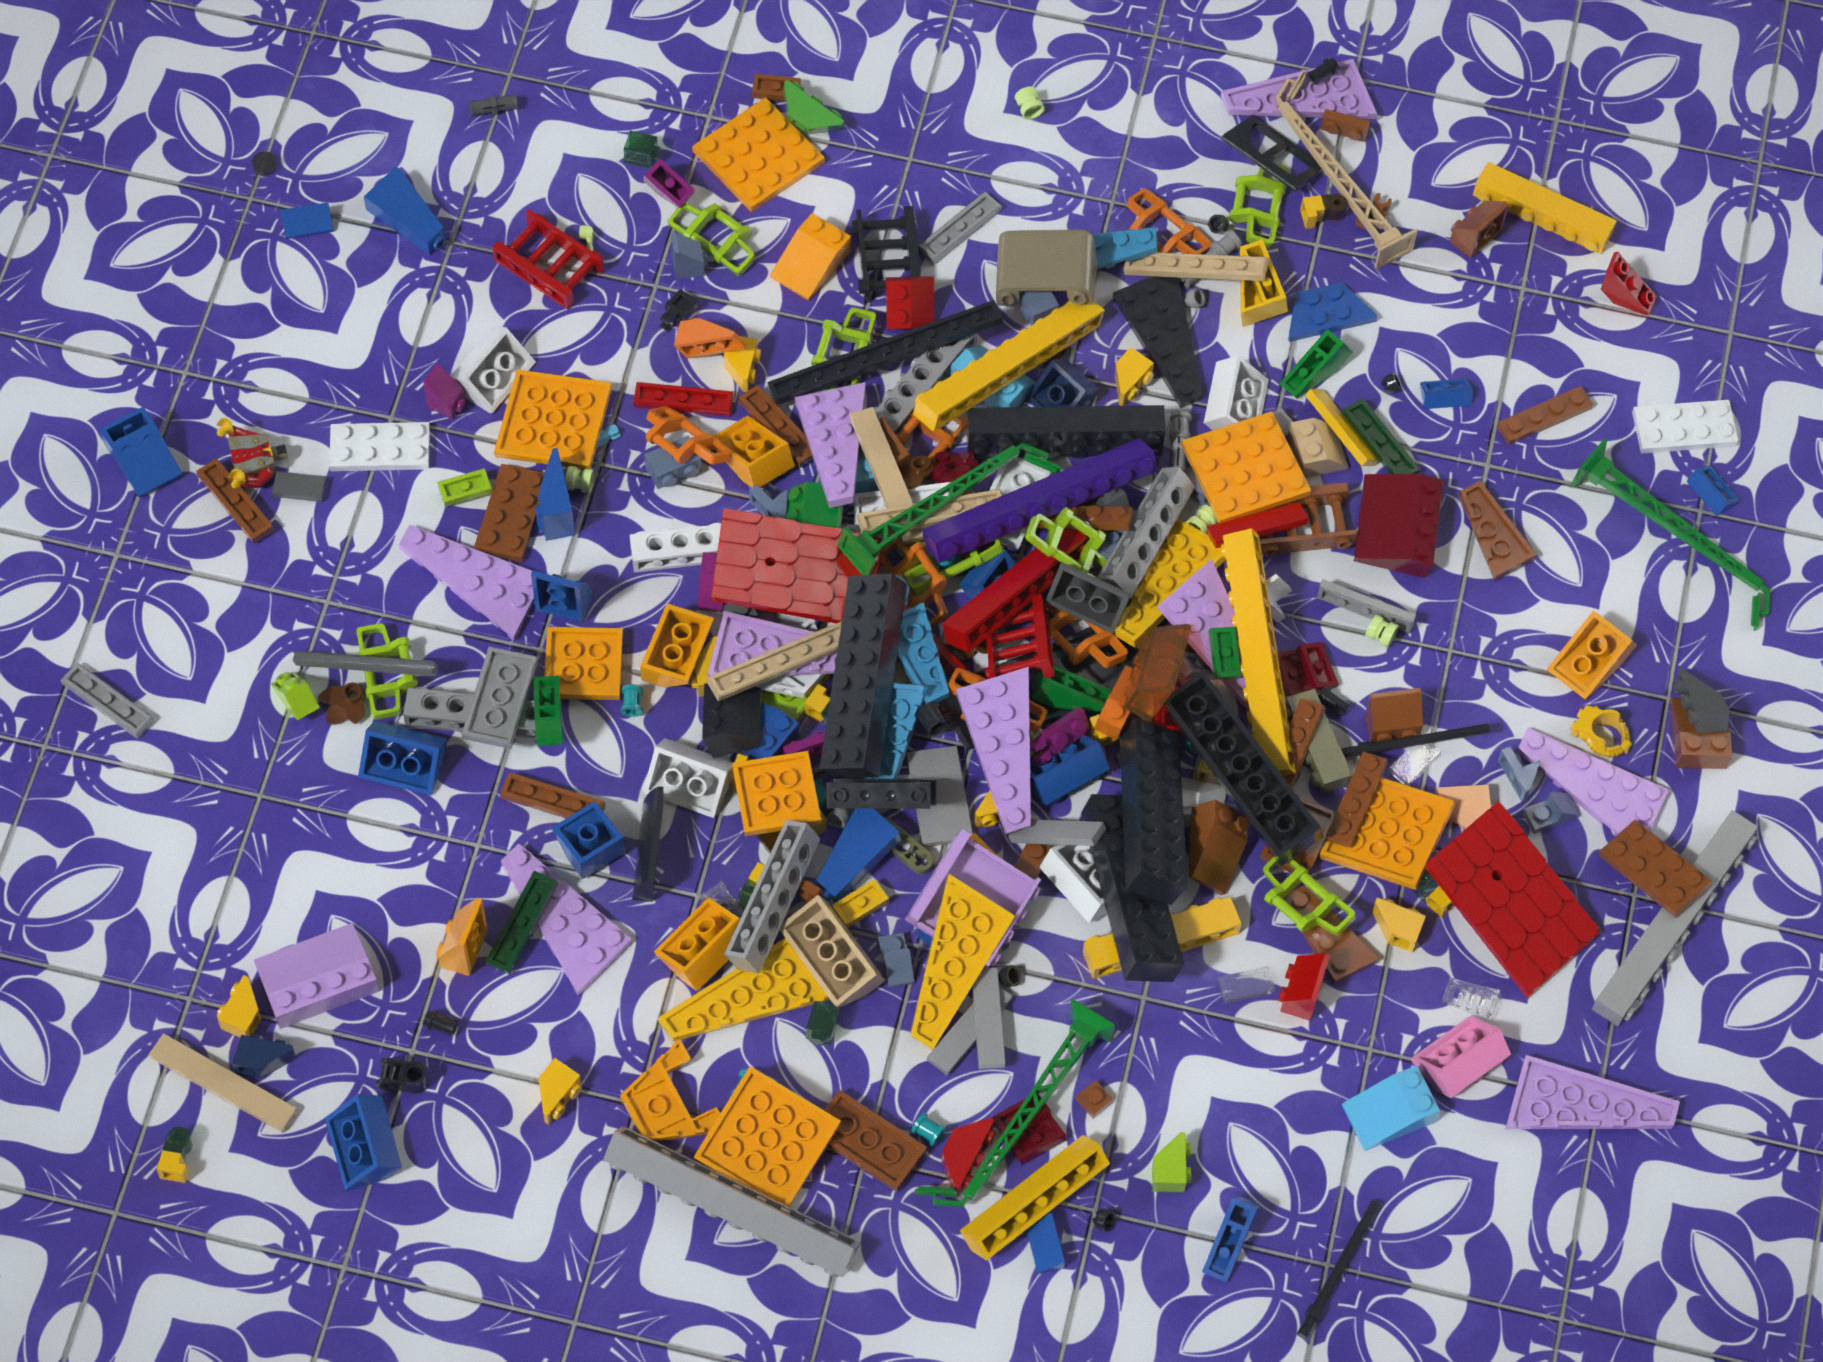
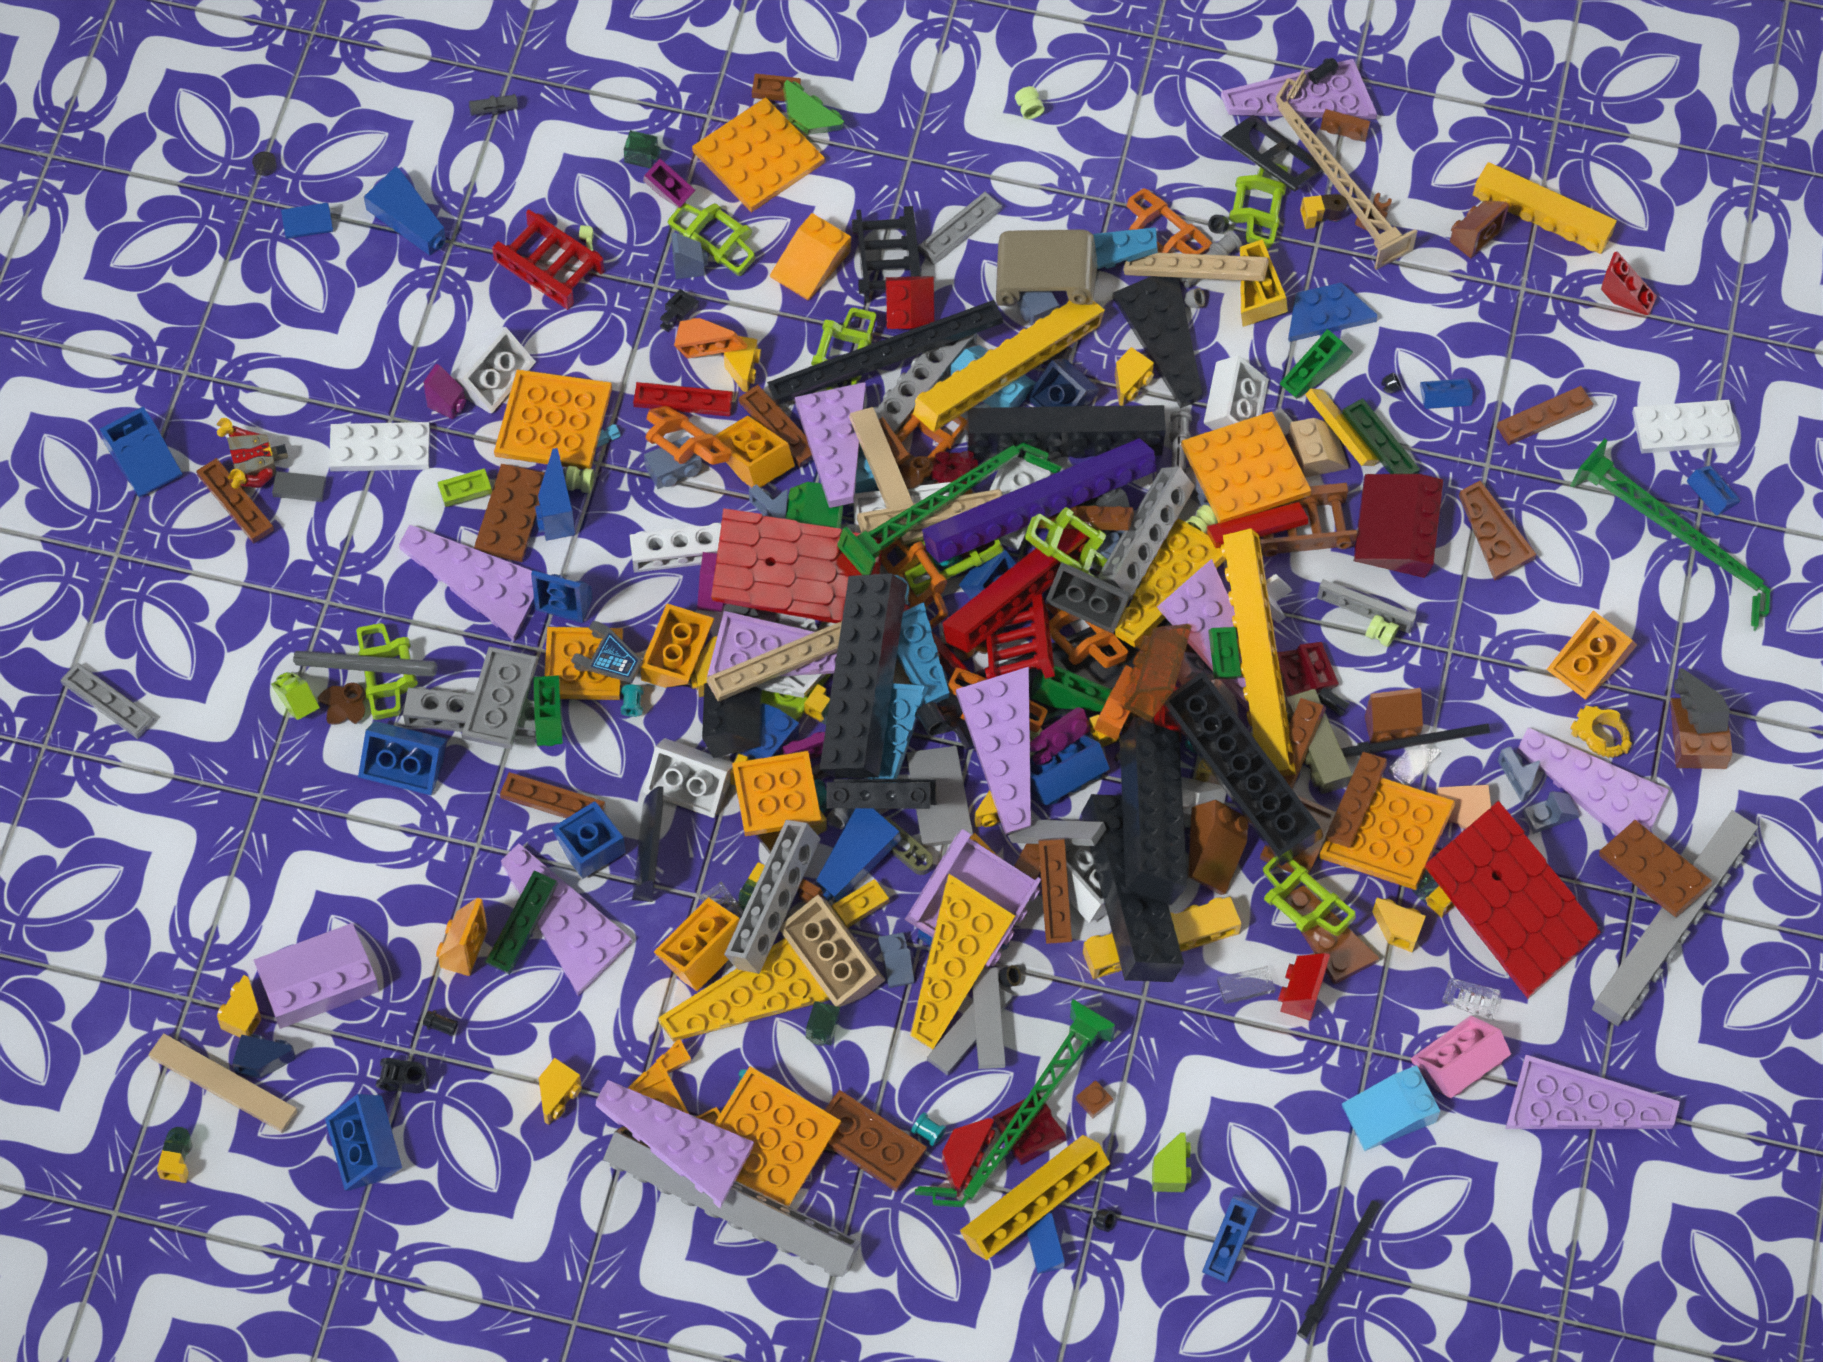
none -> flag [571,621,643,683]
none -> lavender wing [596,1080,754,1208]
none -> dark orange plate [1038,838,1072,944]

